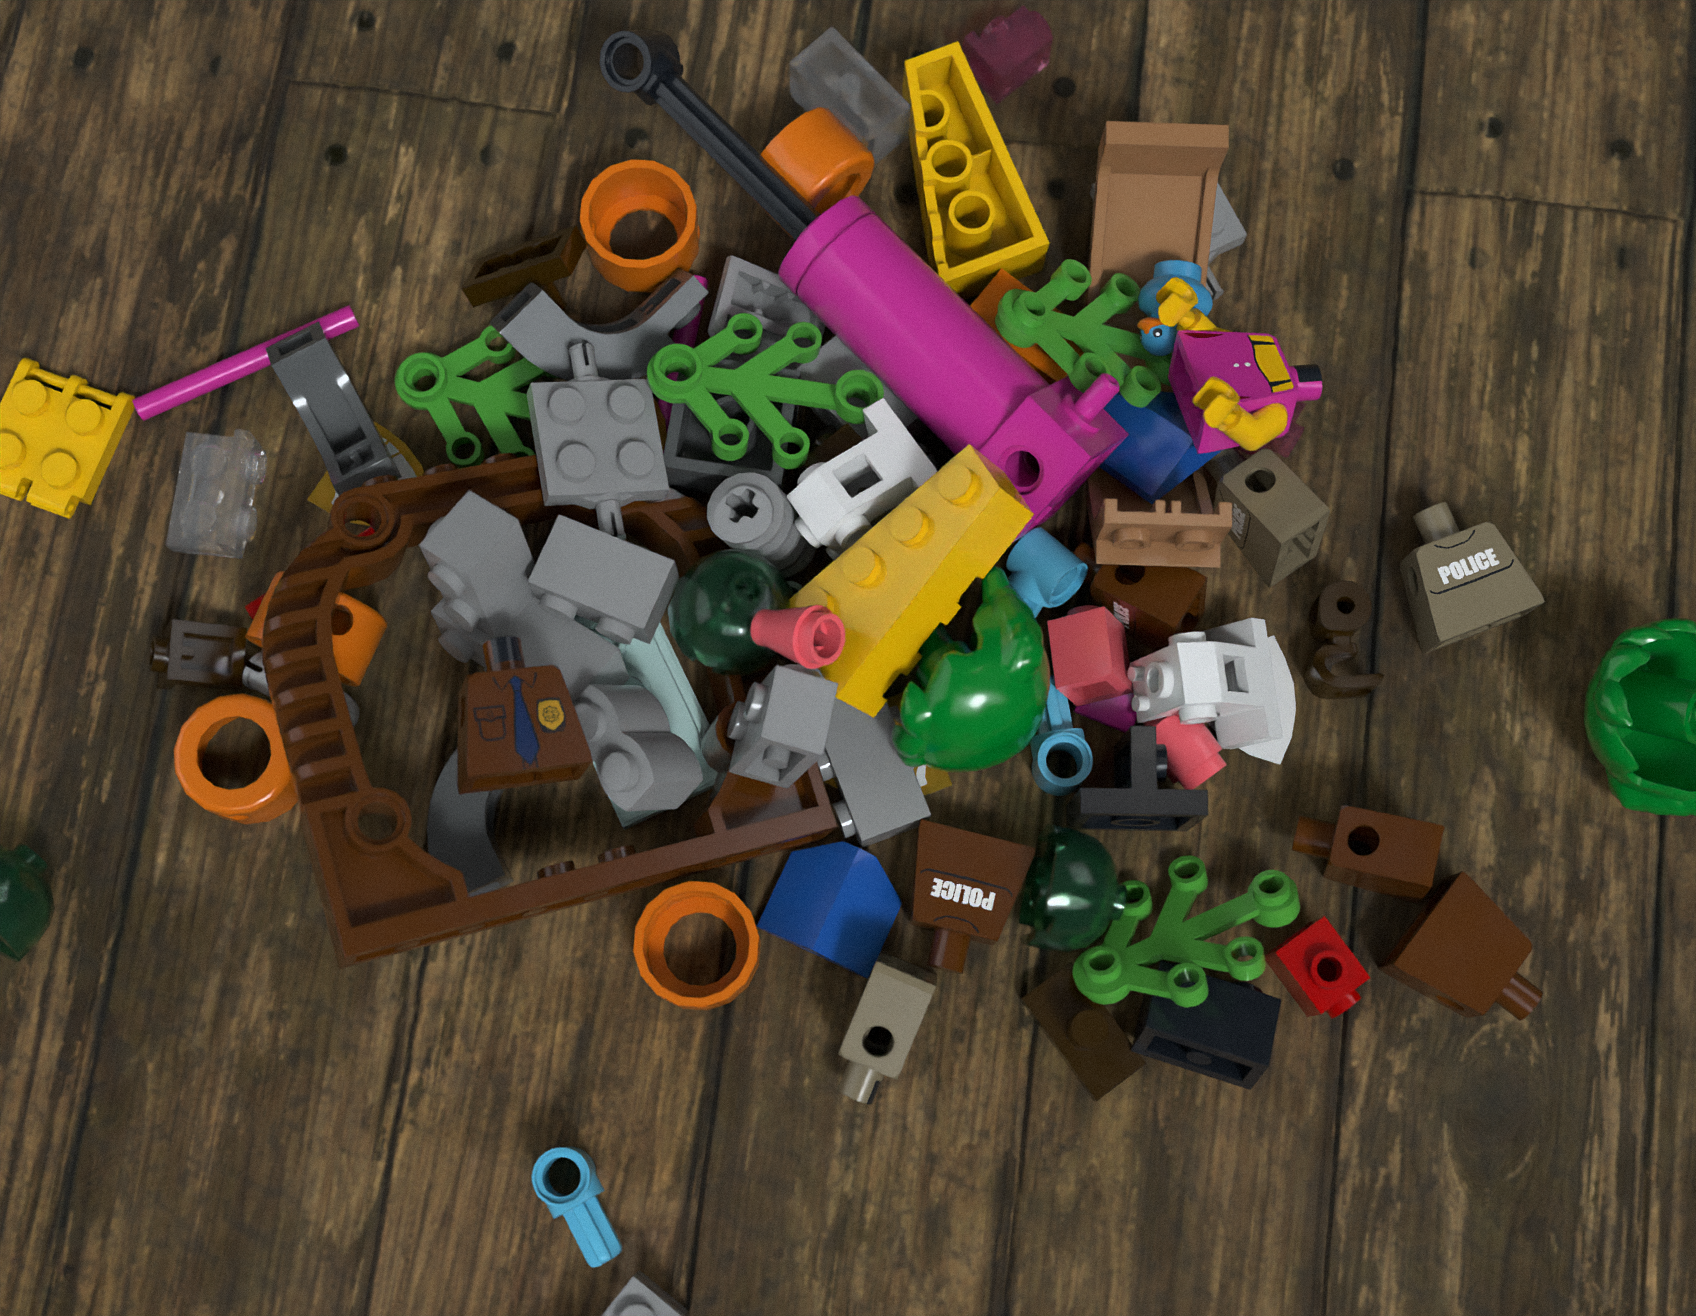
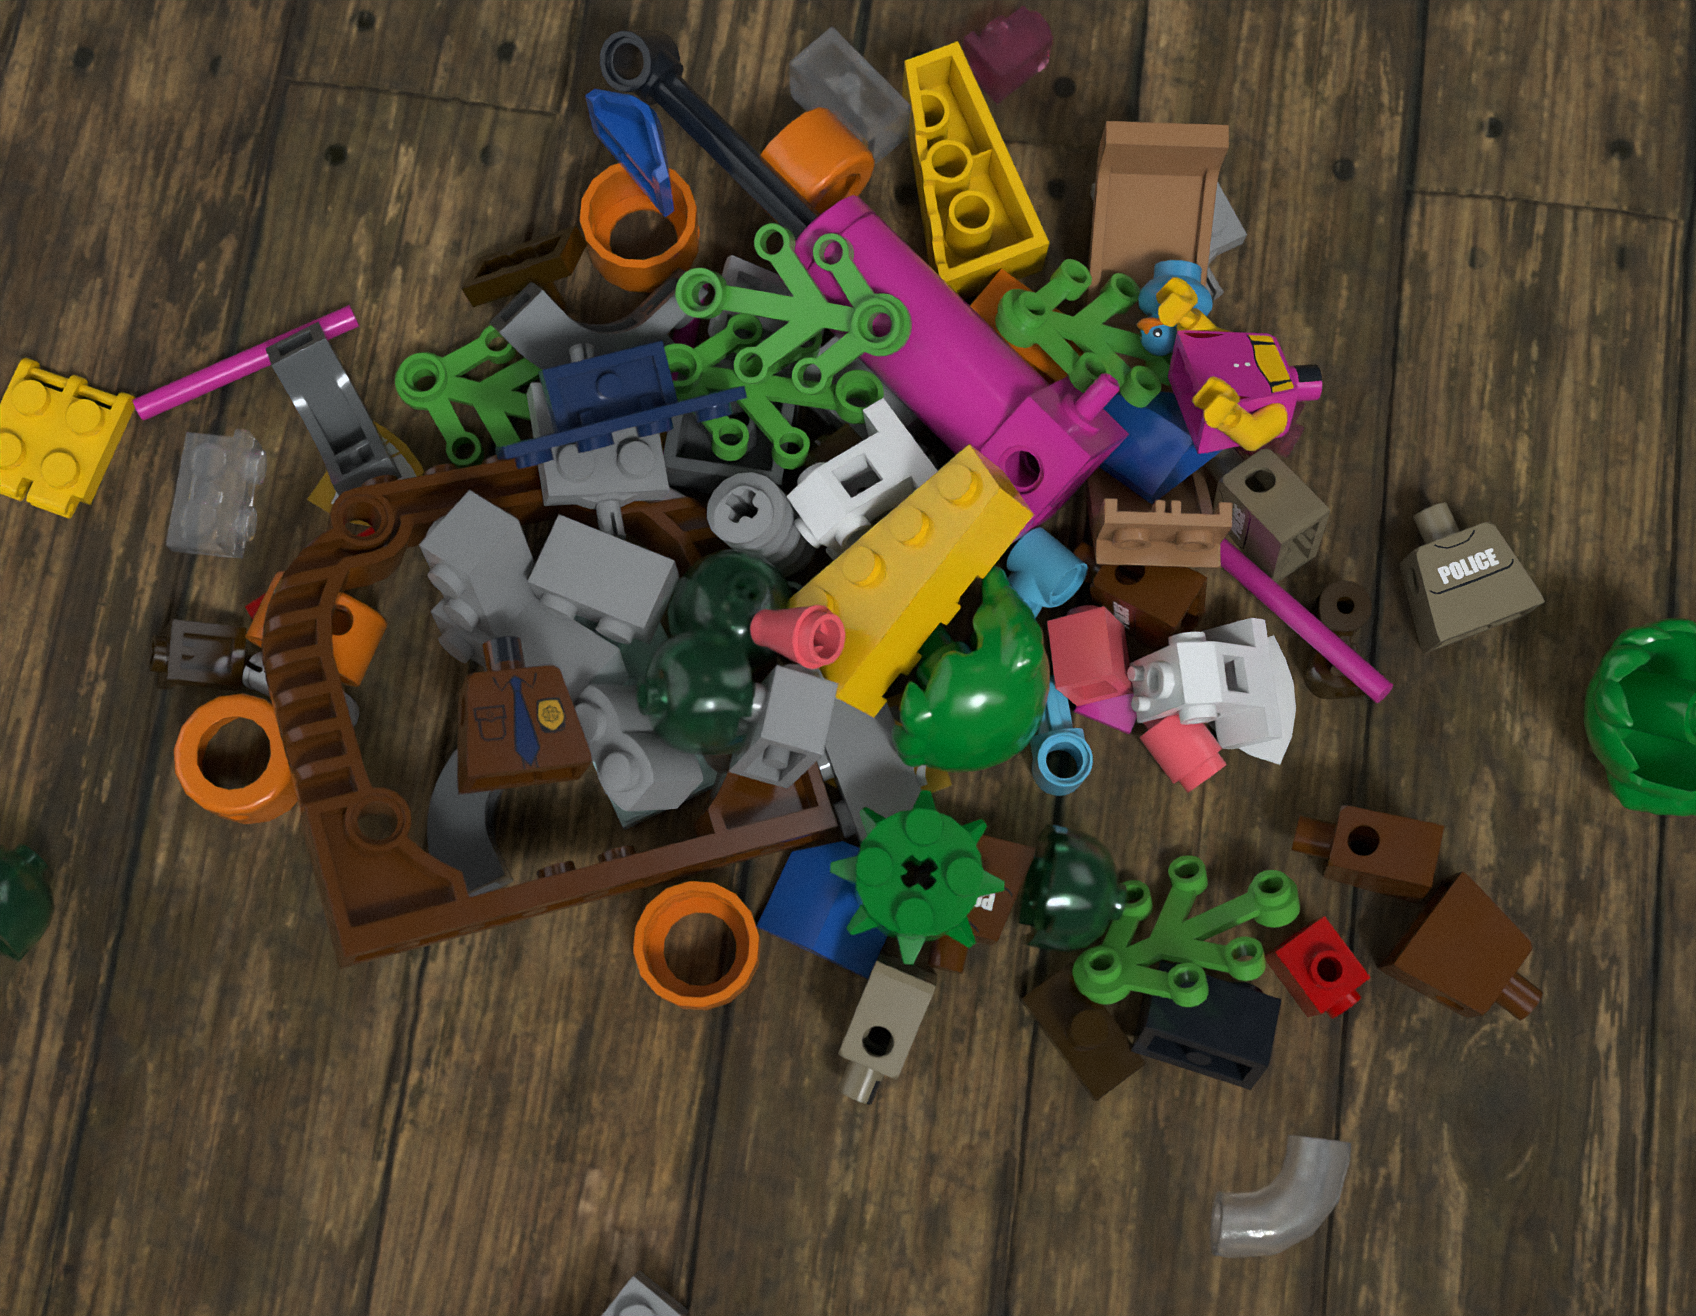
medium azure axle [532,1146,622,1268] -> none
black bracket [1066,726,1208,832] -> none
none -> dark blue bracket [495,341,747,469]
none -> blue slope [585,89,675,217]
none -> clear green cylinder [636,628,753,755]
none -> bright green plant [675,223,912,395]
none -> green brick [830,790,1005,965]
none -> clear cylinder [1210,1135,1351,1258]
none -> dark pink bar [1220,538,1393,703]

